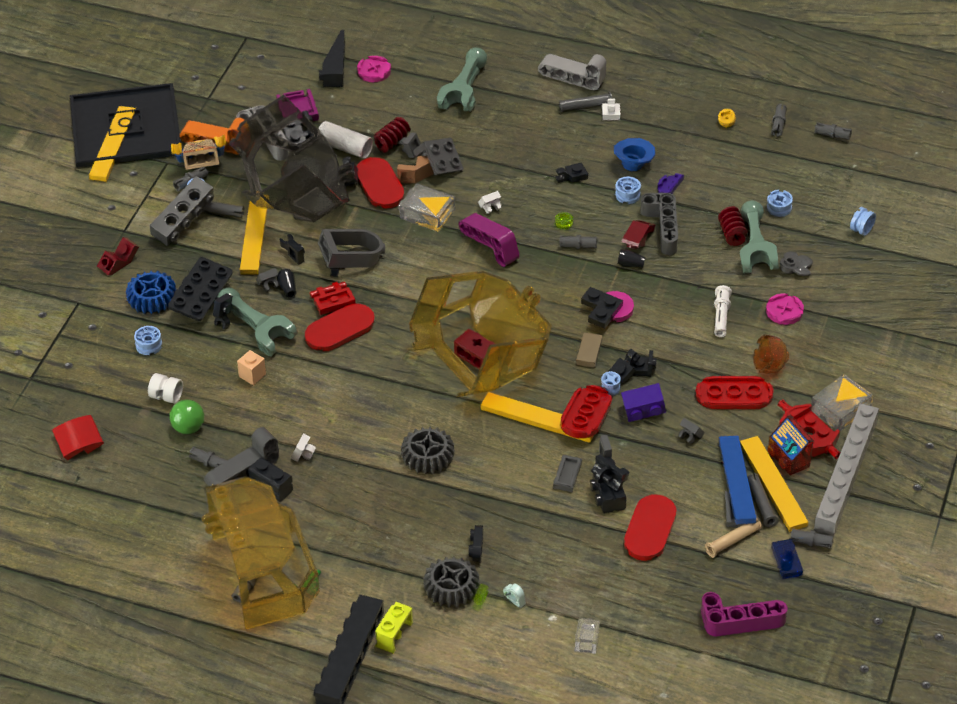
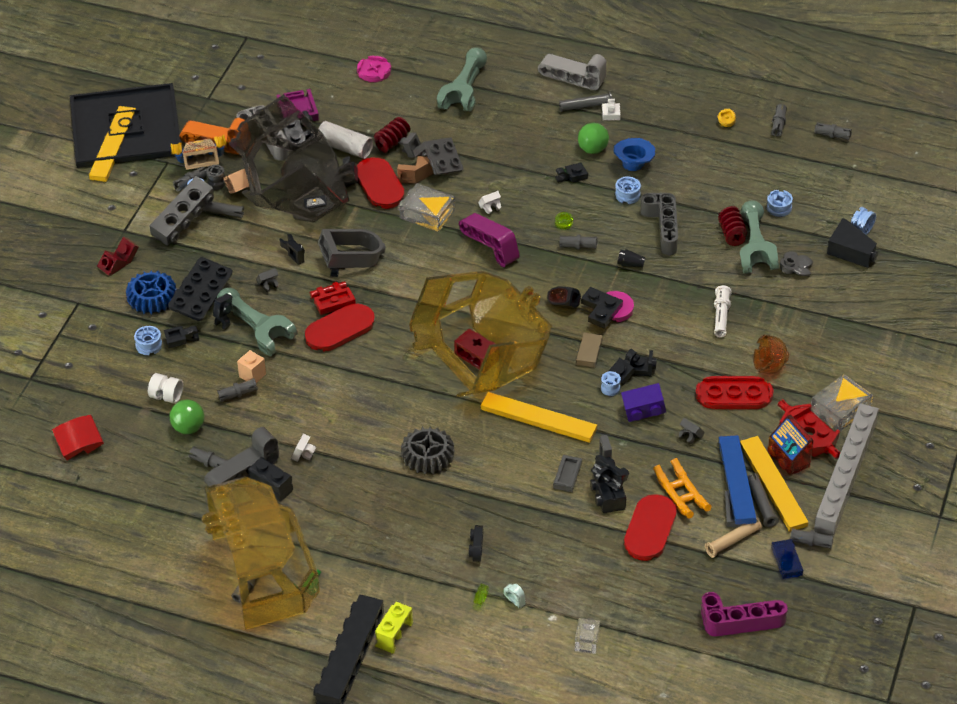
yellow tile [240,194,269,274] -> none
black cone [277,269,297,297] -> none
black slope [319,30,345,87] -> none
dark grey gear [423,556,480,608] -> none
red tile [560,385,612,438] -> none
dark red slope [622,220,656,249] -> none
dark purple tile [657,173,684,194] -> none
dark pink tile [766,293,804,325] -> none
none -> black plate [164,326,199,349]
none -> dark grey wheel [206,165,225,190]
none -> dark grey pin [217,378,258,402]
none -> light nougat brick [223,168,254,194]
none -> sticker [304,195,327,208]
none -> black rock [547,286,581,309]
none -> bright green piece [578,122,609,154]
none -> light orange piece [653,458,712,519]
none -> black slope [827,218,878,268]

